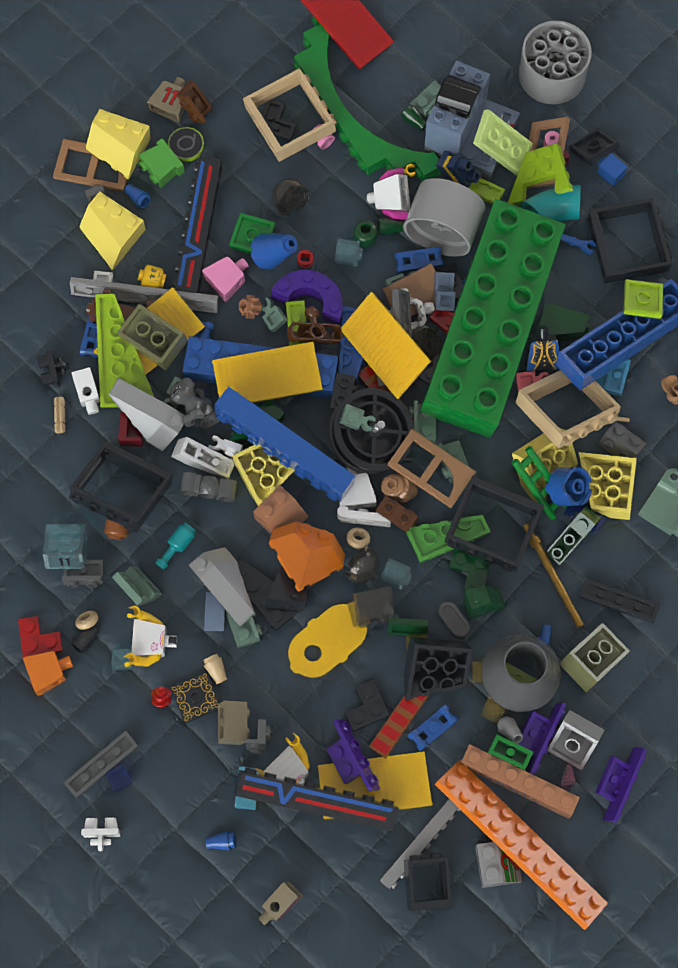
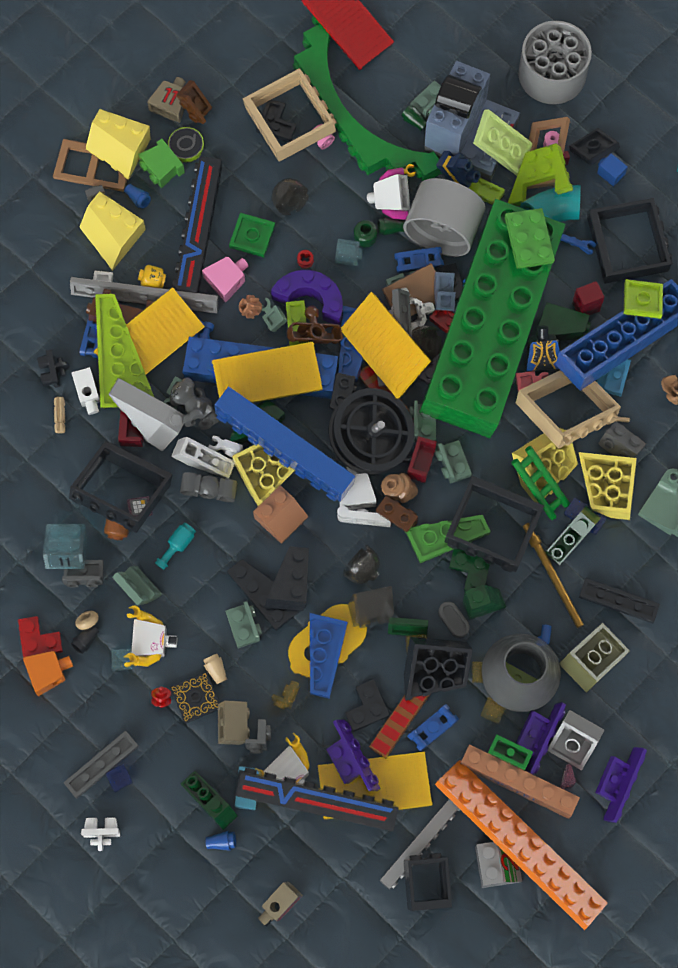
olive slope [117,304,188,370] -> none
light grey wedge [189,547,255,626] -> none
sand blue slope [204,592,225,631] -> none
blue cone [251,233,298,270] -> none
orange wedge [269,521,345,592] -> none
sand green plate [339,404,376,432] -> none
tan piece [346,527,370,549] -> none
clear light blue brick [381,558,412,589] -> none
medium nougat window [387,429,476,508] -> none
light grey cone [497,716,523,744] -> none
blue brick [545,467,592,506] -> none
none -> slope [127,496,153,517]
none -> dark green slope [181,771,238,830]
none -> clear yellow bracket [271,681,300,709]
none -> blue wing [310,613,348,699]
none -> dark red panel [407,436,437,483]
none -> bright green plate [505,208,555,269]
none -> dark red panel [572,281,604,315]

